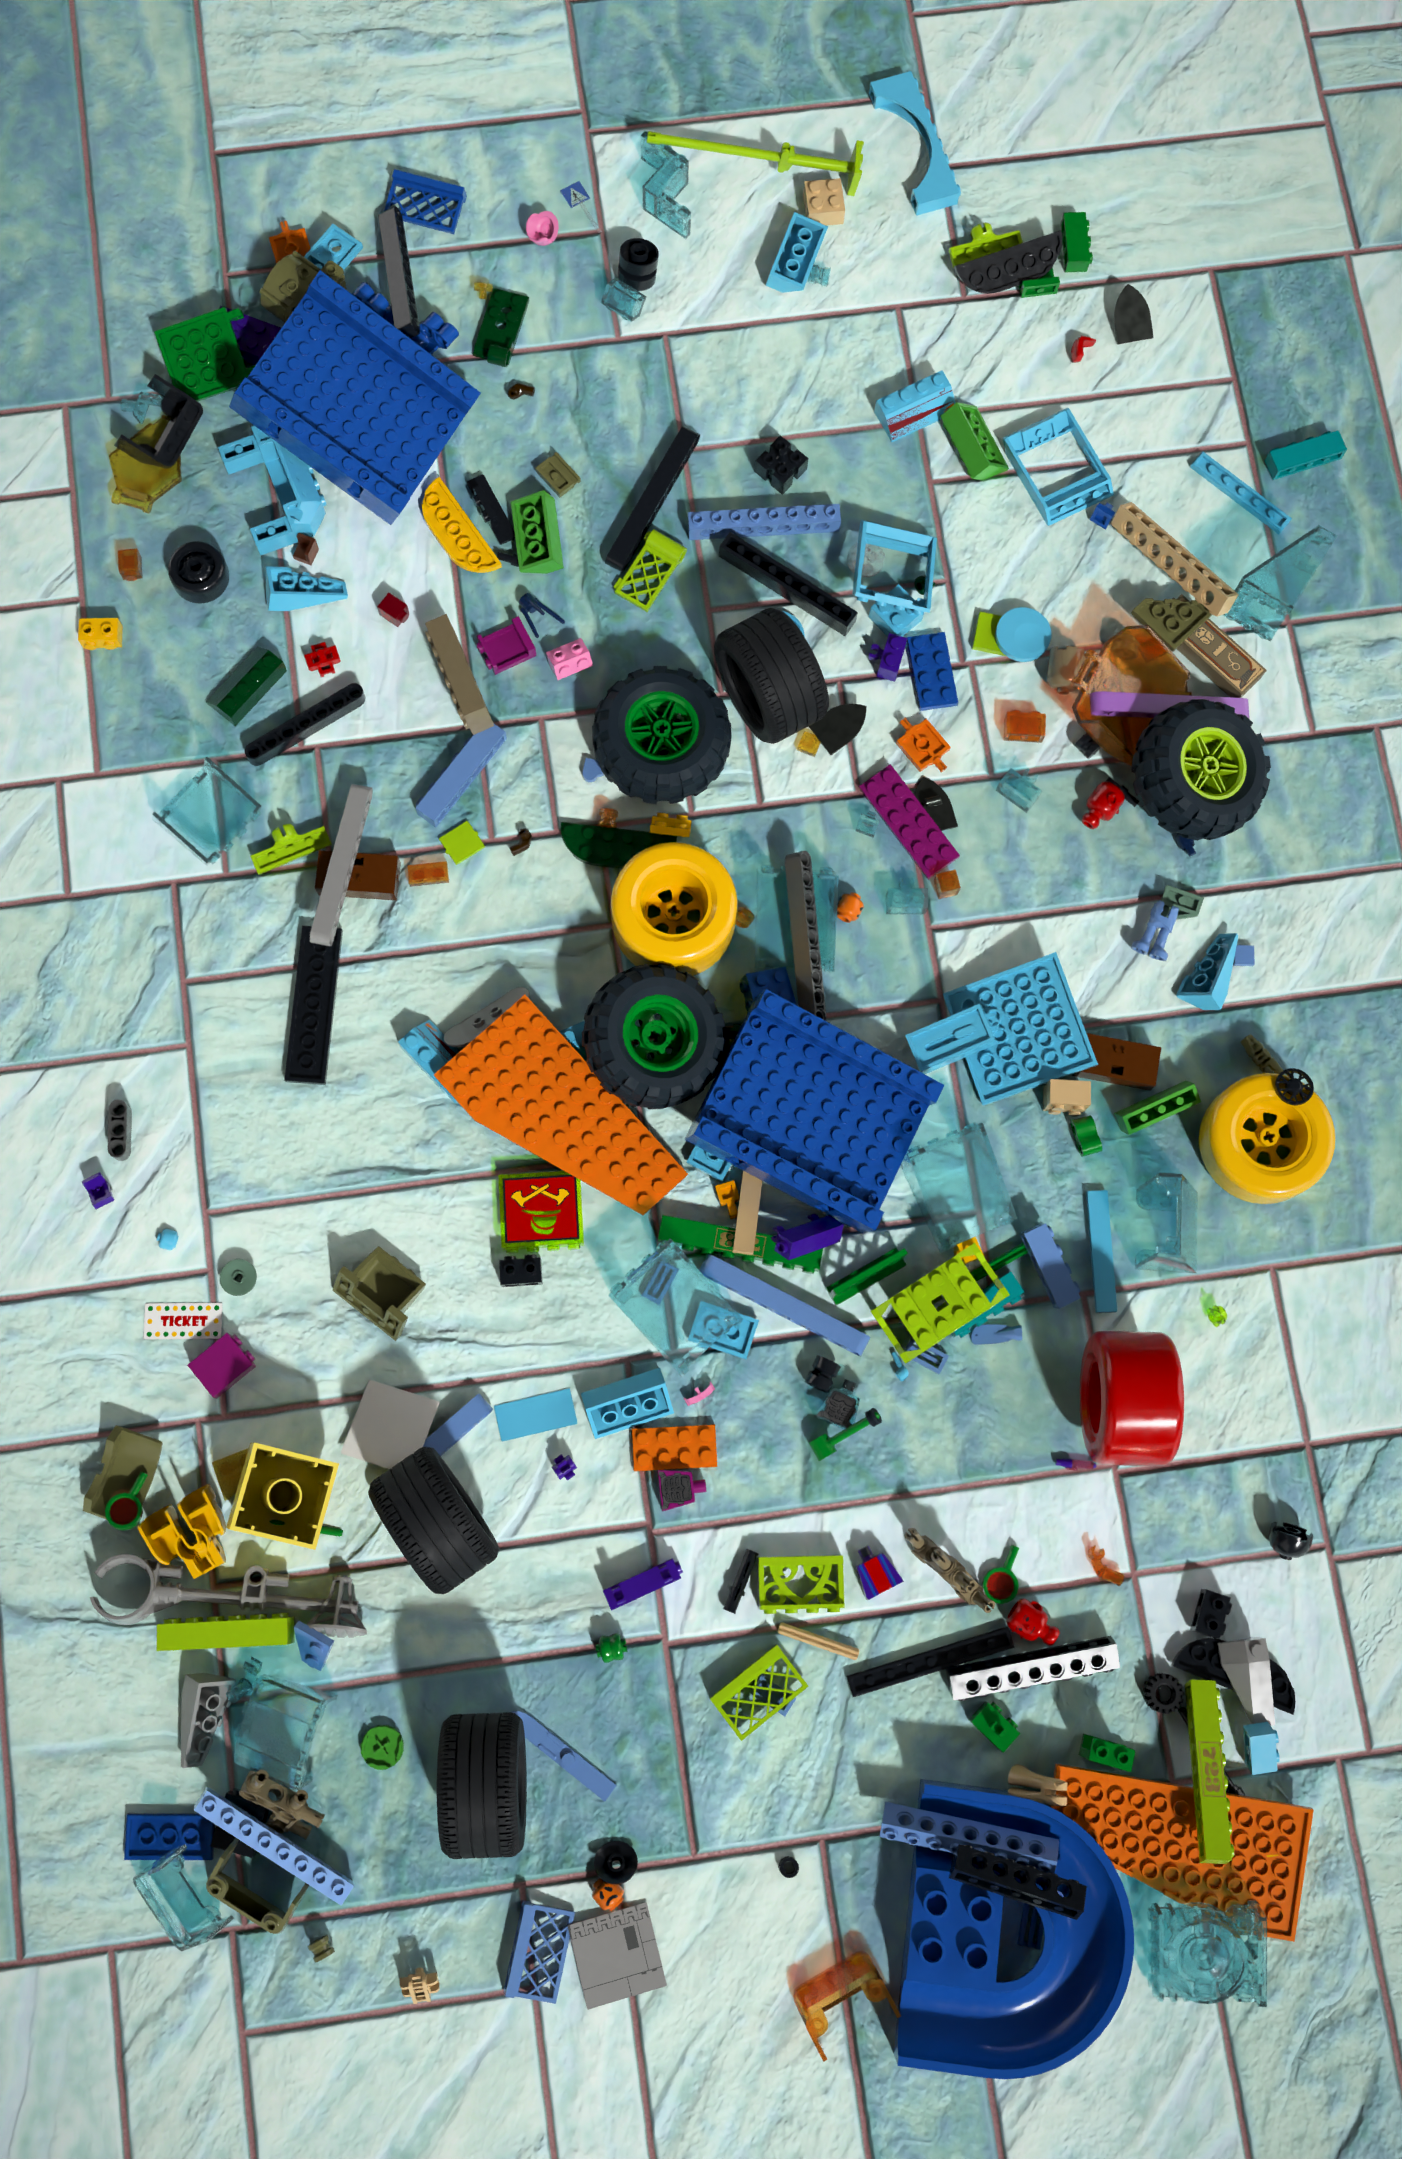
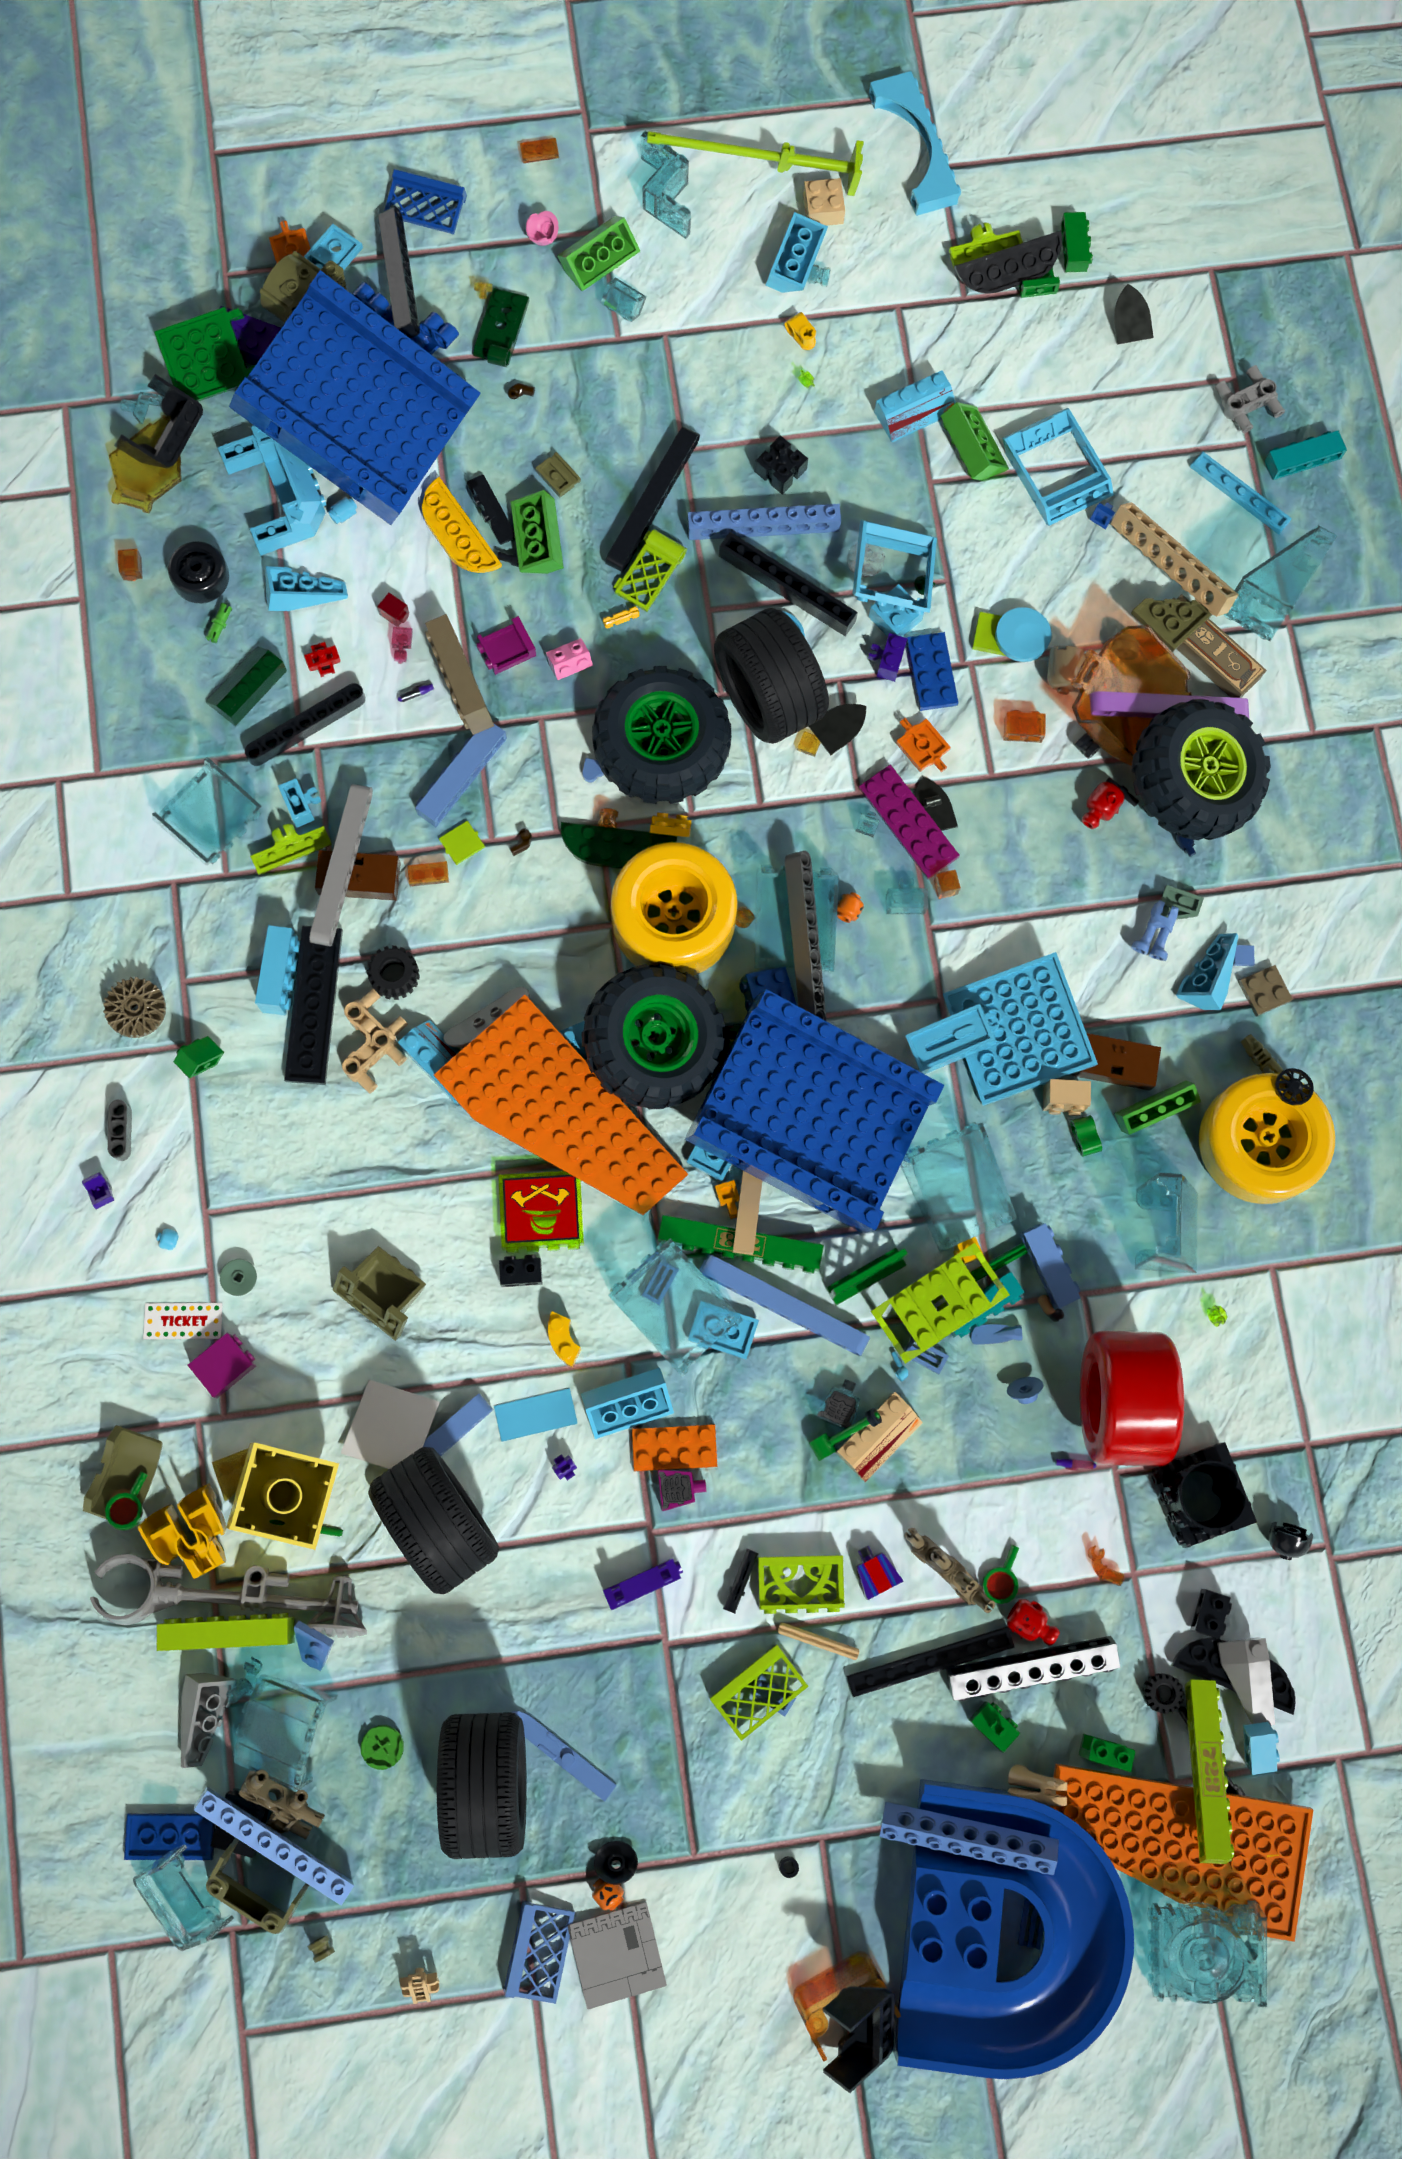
yellow brick [78,618,123,650] -> none
copper panel [293,533,319,565] -> none
dark blue plant [519,593,565,638] -> none
clear piece [560,181,601,234] -> none
green piece [596,1633,627,1663] -> none
black wheel [617,238,659,291] -> none
bright pink piece [683,1382,715,1406] -> none
dark purple brick [771,1214,844,1260] -> none
black wheel [804,1355,841,1393] -> none
black brick [949,1844,1087,1920] -> none
clear light blue brick [996,768,1042,813] -> none
red hair [1071,336,1096,363] -> none
medium azure tile [1086,1190,1117,1313] -> none
none -> dark tan wheel [103,977,166,1038]
none -> green brick [173,1036,224,1078]
none -> bright green pin [205,603,232,643]
none -> medium azure brick [255,925,300,1016]
none -> medium azure brick [278,778,321,827]
none -> medium azure brick [328,497,357,524]
none -> tan pin [342,988,408,1094]
none -> black tyre [367,945,420,1000]
none -> clear pink plate [391,627,413,664]
none -> piece [398,683,434,702]
none -> clear orange plate [520,138,559,163]
none -> yellow brick [548,1311,581,1368]
none -> bright green slope [557,216,640,291]
none -> yellow axle [603,606,639,629]
none -> yellow piece [784,312,816,350]
none -> clear neon green plate [798,370,815,389]
none -> black windscreen [823,1986,895,2093]
none -> tan slope [835,1392,923,1482]
none -> medium blue piece [1007,1377,1043,1404]
none -> arm [1037,1295,1064,1322]
none -> black hose [1151,1442,1257,1548]
none -> light grey piece [1214,365,1285,434]
none -> dark tan plate [1238,965,1293,1017]

